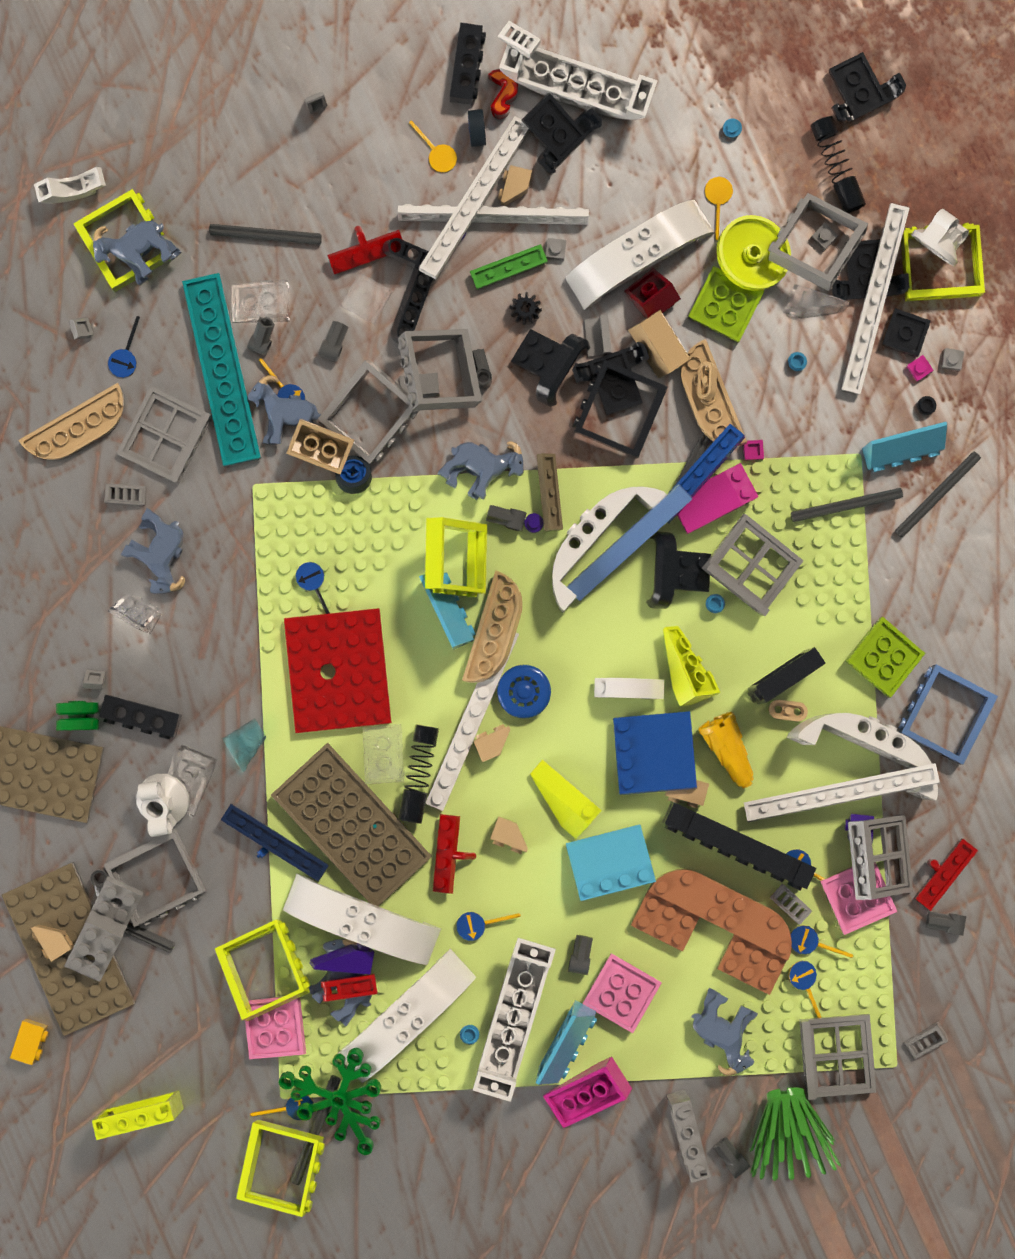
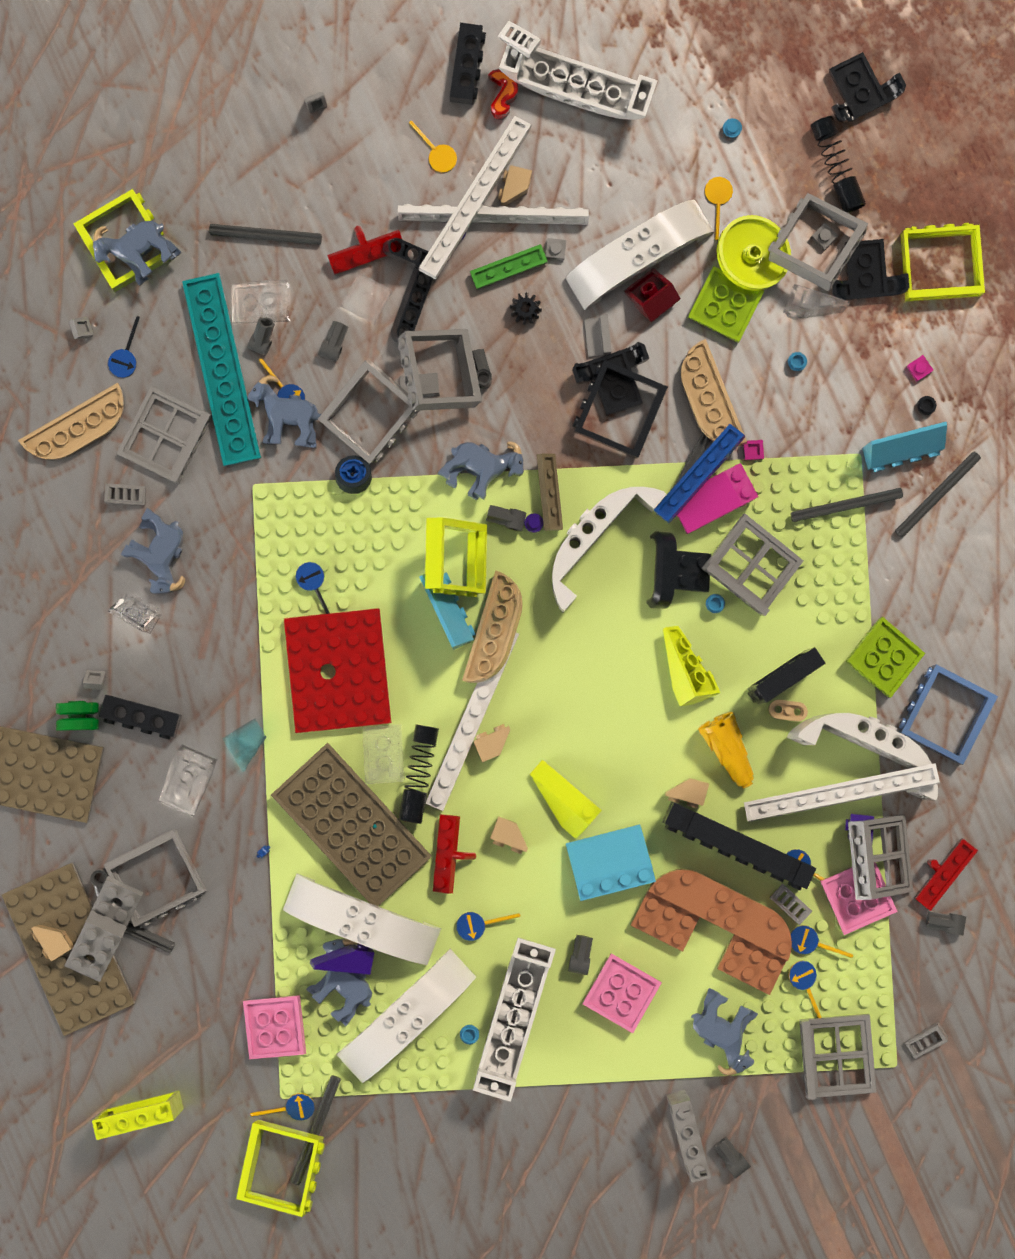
yellow piece [10,1019,49,1065] -> none
white arch [34,167,106,203] -> none
white piece [136,774,190,837] -> none
neon yellow window [215,919,310,1021] -> none
dark blue plate [221,803,329,882] -> none
green plant [279,1048,381,1155] -> none
tan slope [286,419,354,475] -> none
red plate [321,974,378,1002] -> none
black wheel [468,109,486,147] -> none
blue wheel [497,665,551,718] -> none
black piece [511,329,590,407] -> none
black piece [522,93,602,173] -> none
medium azure slope [536,1000,597,1085] -> none
dark pink slope [543,1056,632,1128] -> none
medium blue tile [566,484,692,601] -> none
white arch [594,678,664,699] -> none
blue plate [613,711,697,795] -> none
tan slope [628,310,691,379] -> none
tan plate [697,362,717,401] -> none
bright green plant [750,1087,841,1181] -> none
white plate [841,203,909,395] -> none
black plate [882,308,931,358] -> none
white piece [911,209,969,267] -> none
light grey plate [941,348,964,371] -> none

